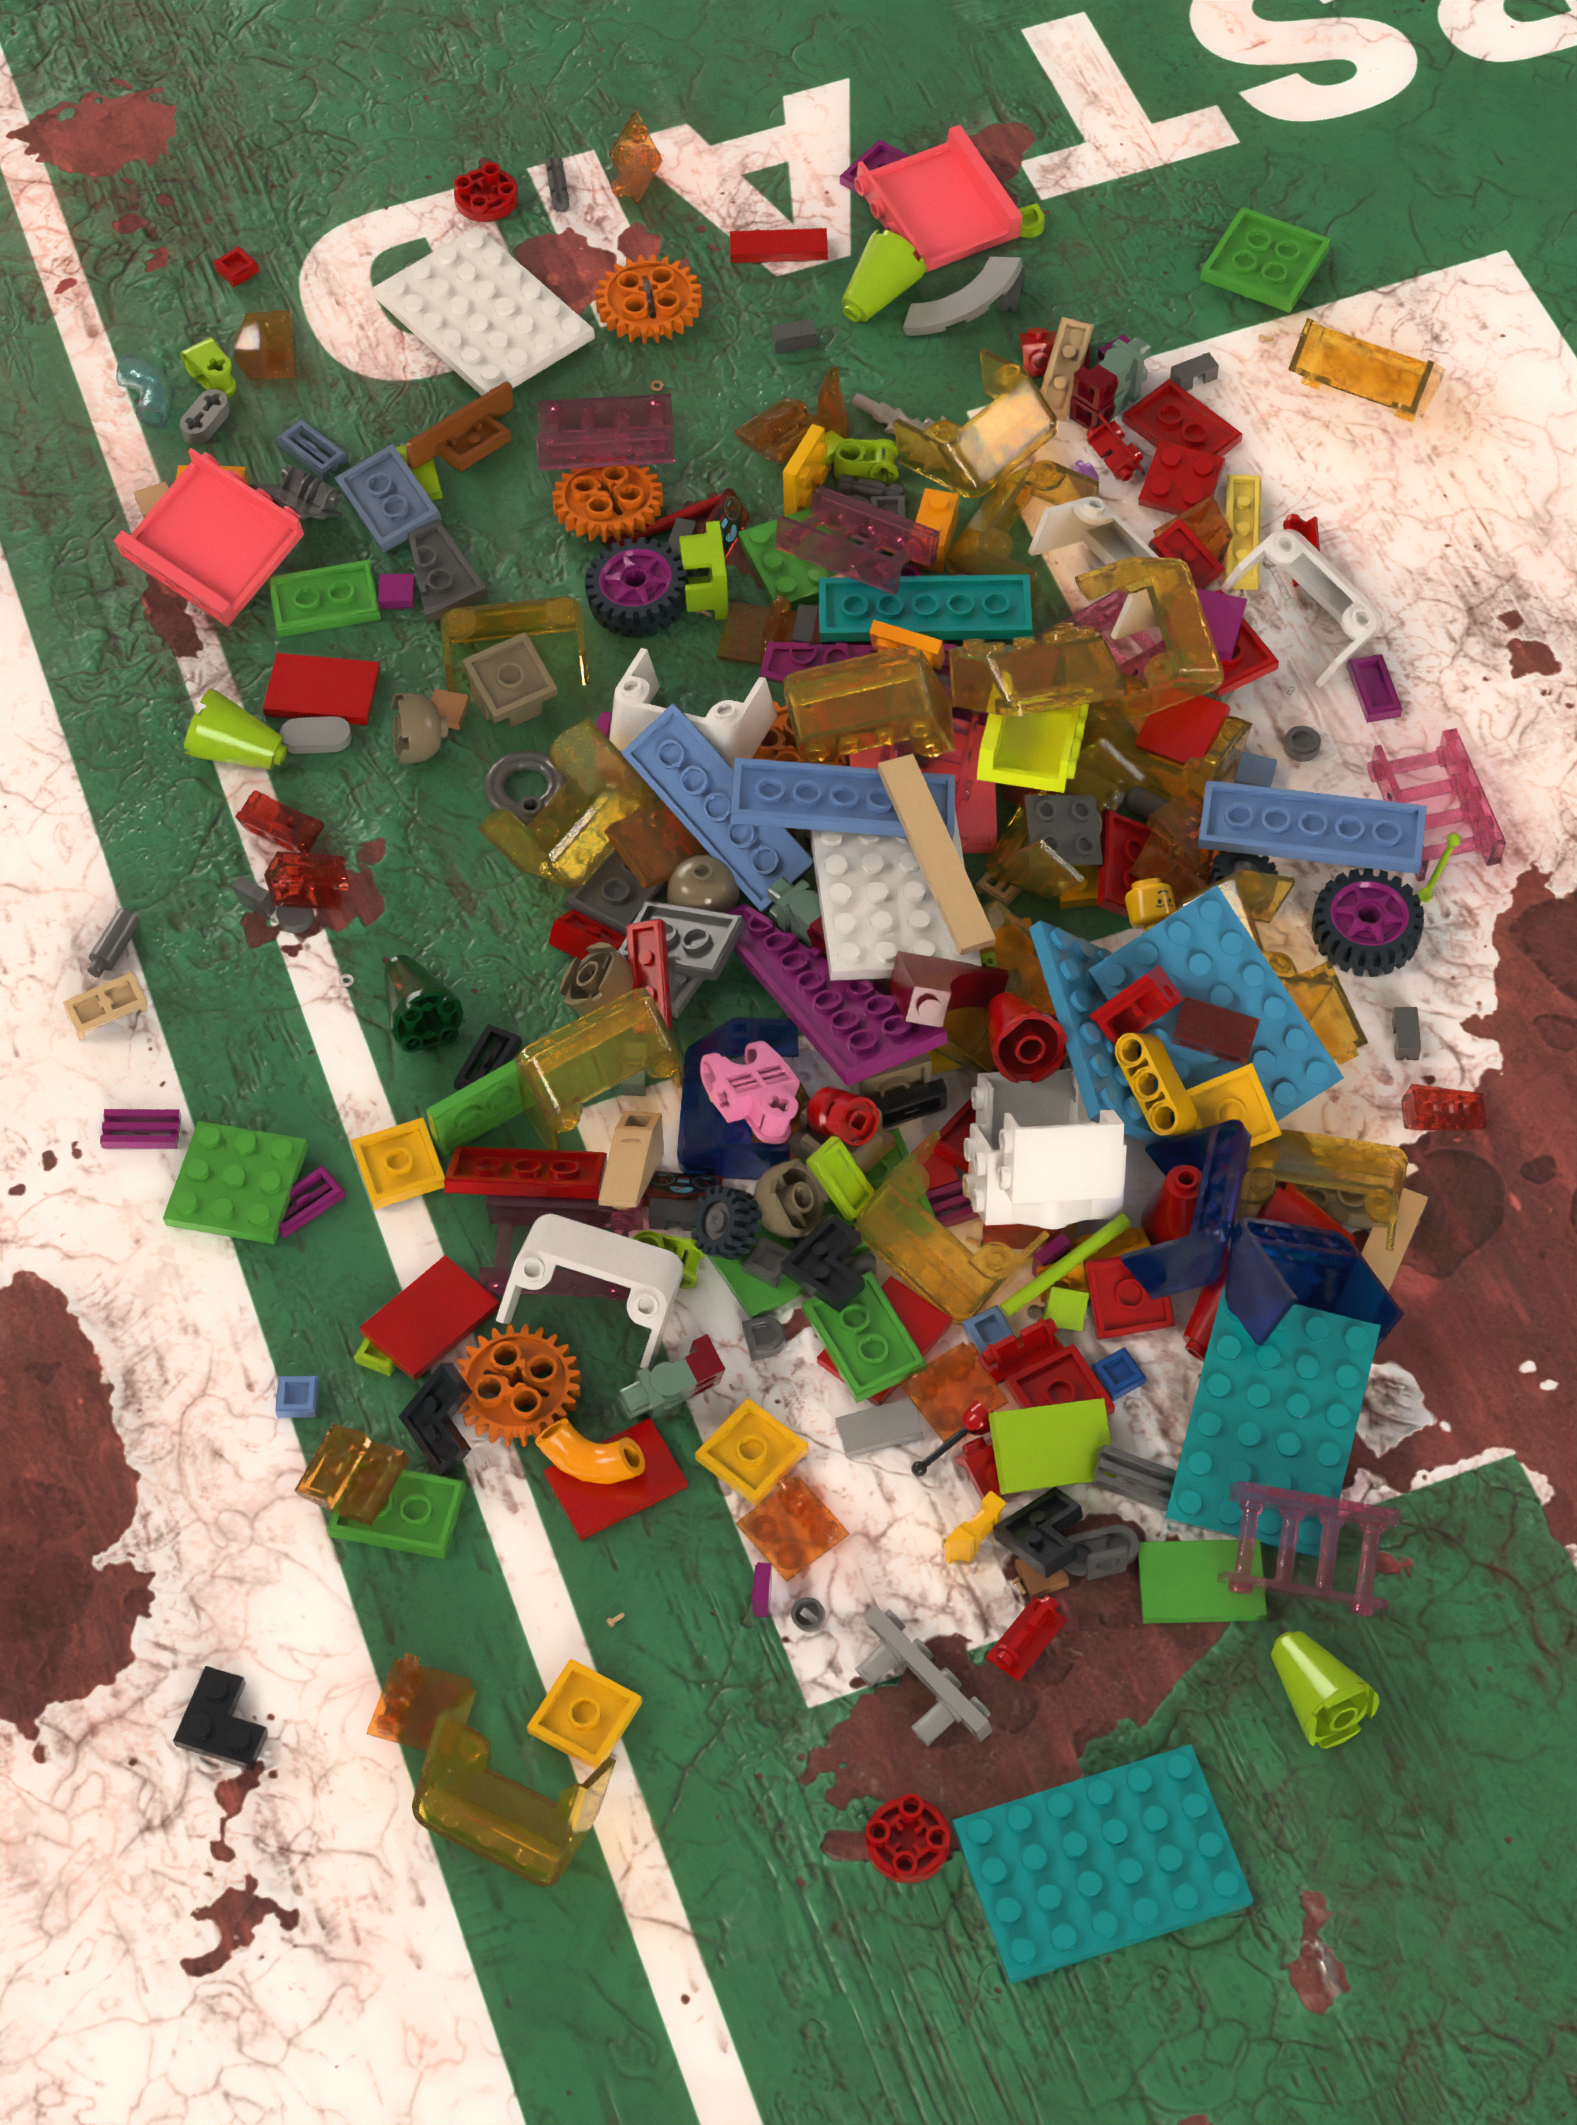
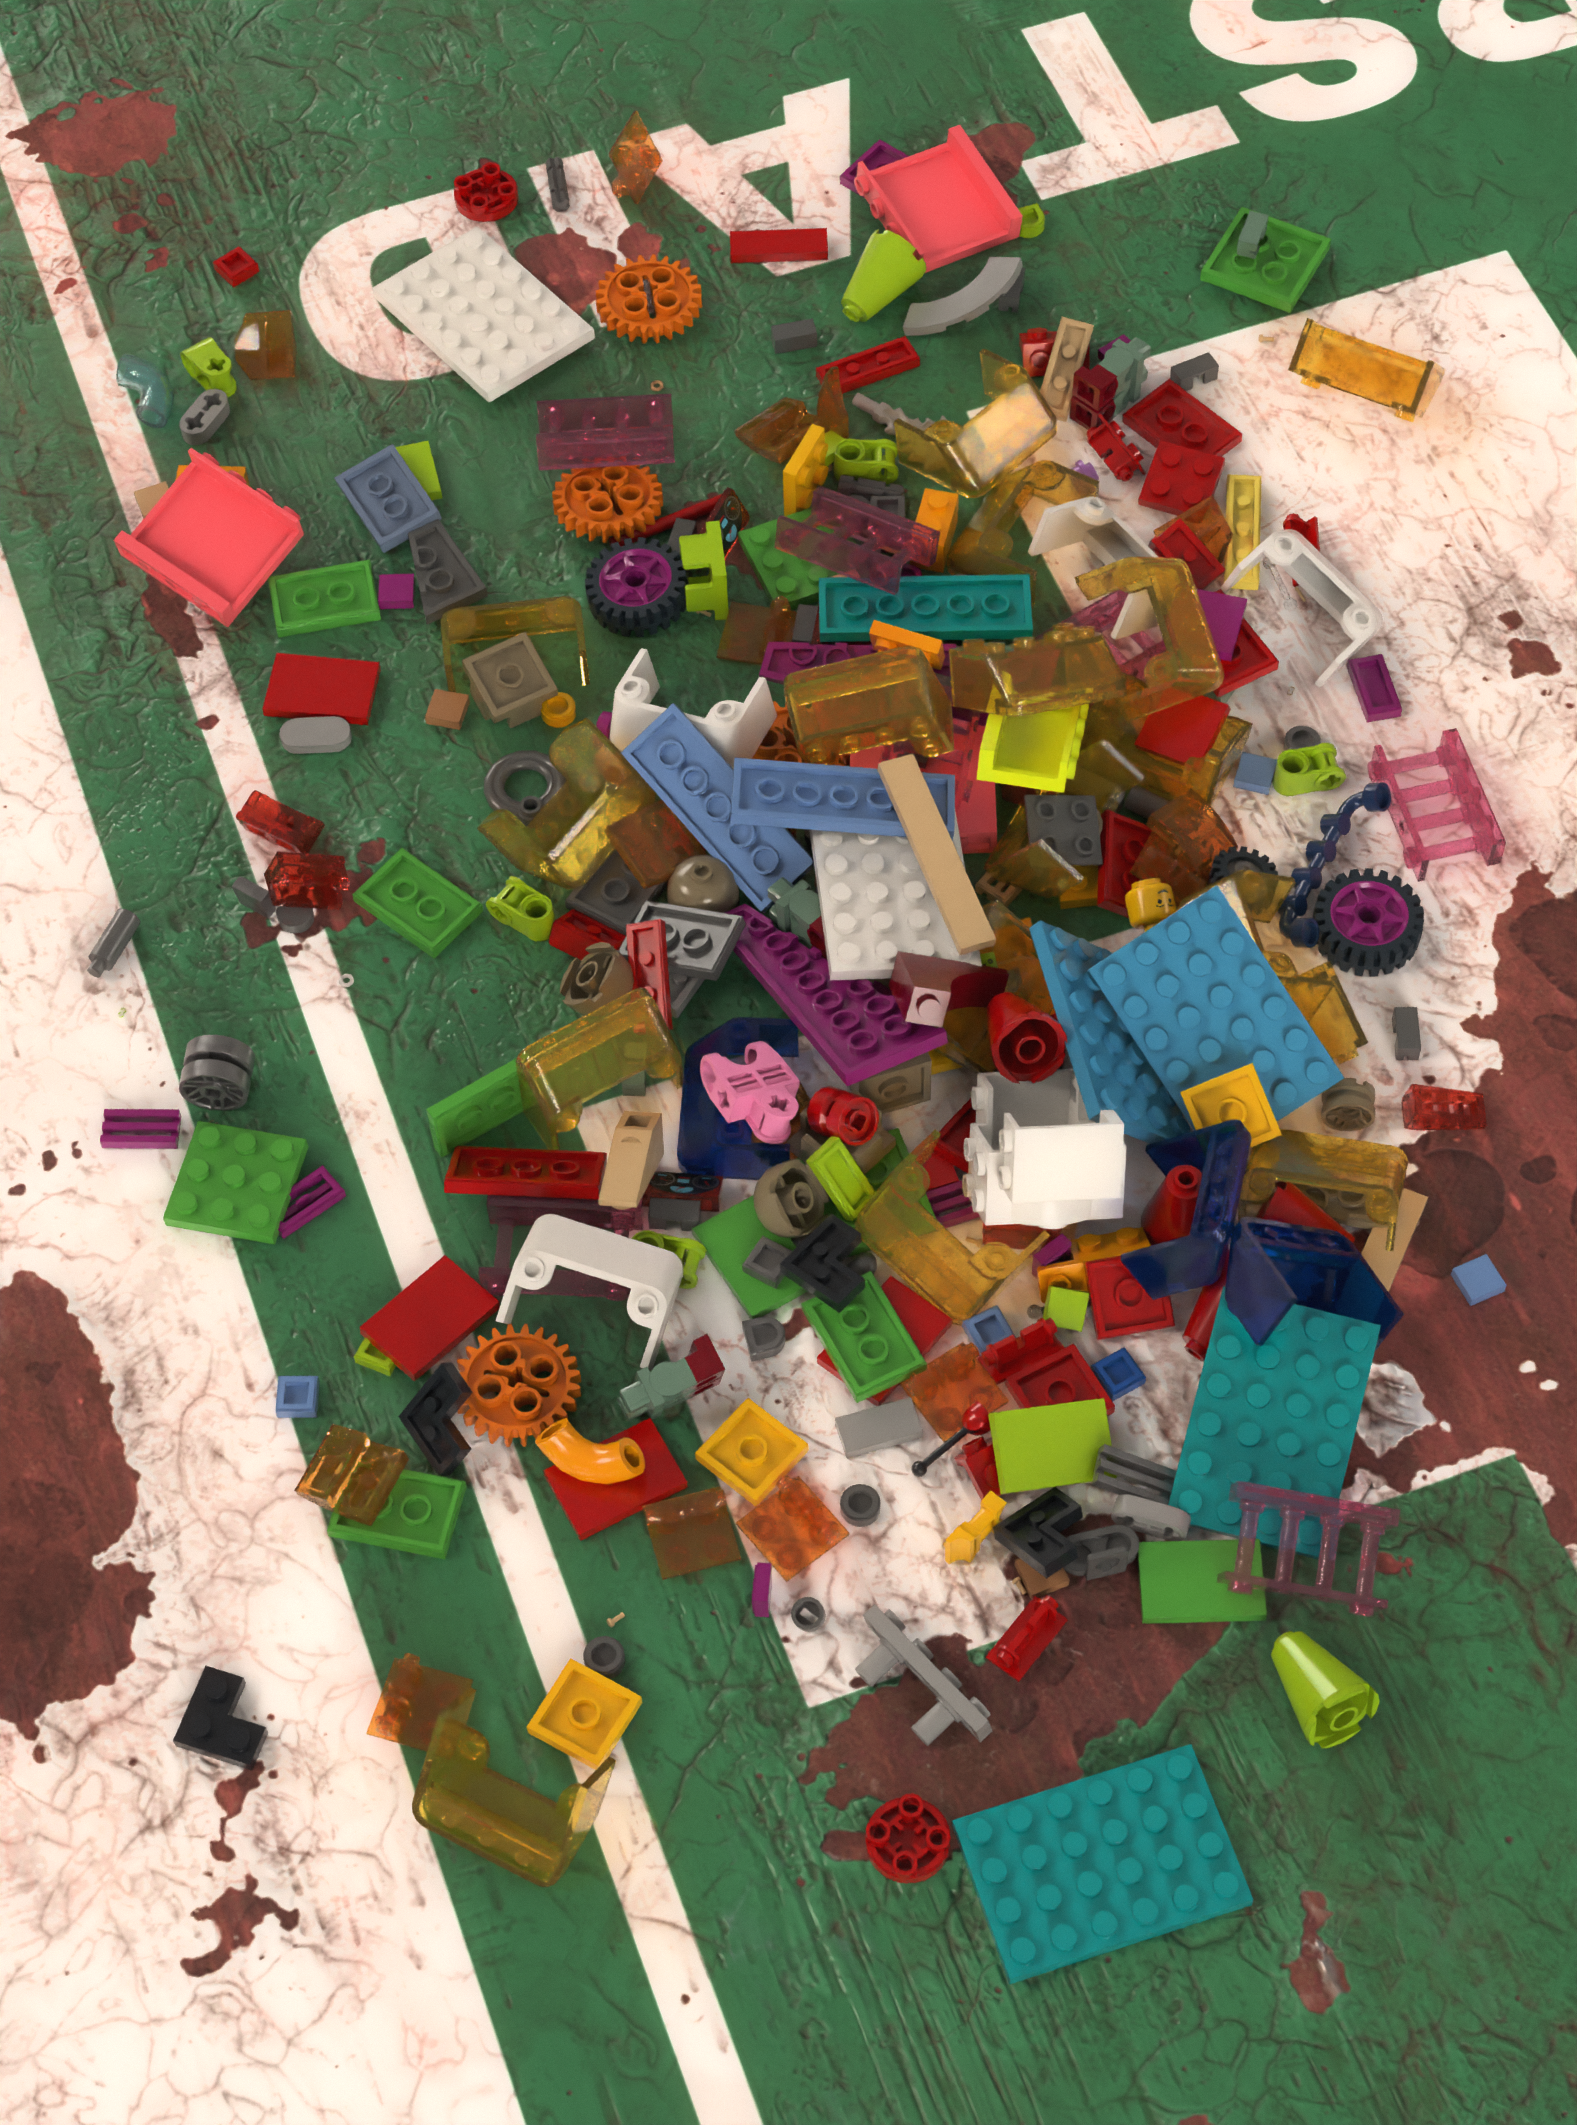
tan hinge [63,972,148,1040] -> none
lime cone [184,688,288,770] -> none
dark grey hinge [250,465,342,520] -> none
sand blue tile [277,419,348,480] -> none
yellow plate [350,1117,445,1210] -> none
dark green cone [384,955,464,1053] -> none
dark tan cylinder [391,693,448,765] -> none
dark orange bracket [406,381,513,472] -> none
black tile [453,1024,522,1090] -> none
black wheel [690,1185,762,1260] -> none
black tile [873,1078,947,1129] -> none
lime bar [999,1213,1132,1318] -> none
red hinge [1089,965,1184,1044] -> none
yellow beam [1115,1033,1197,1136] -> none
clear red hinge [1171,996,1260,1066] -> none
medium blue plate [1198,780,1427,874] -> none
lime hinge [1418,833,1461,903] -> none
none -> flat silver wheel [179,1035,255,1111]
none -> bright green tile [352,848,483,959]
none -> lime piece [486,876,555,941]
none -> yellow tile [541,692,576,728]
none -> dark grey tile [583,1636,625,1679]
none -> clear orange hinge [642,1486,741,1580]
none -> red tile [816,336,920,398]
none -> dark grey tile [840,1484,881,1527]
none -> light grey beam [1111,1494,1191,1541]
none -> sand green piece [1236,211,1269,259]
none -> lime piece [1272,743,1346,796]
none -> dark blue bar [1276,782,1391,948]
none -> dark tan wheel [1321,1078,1375,1131]
none -> medium blue tile [1451,1254,1506,1306]

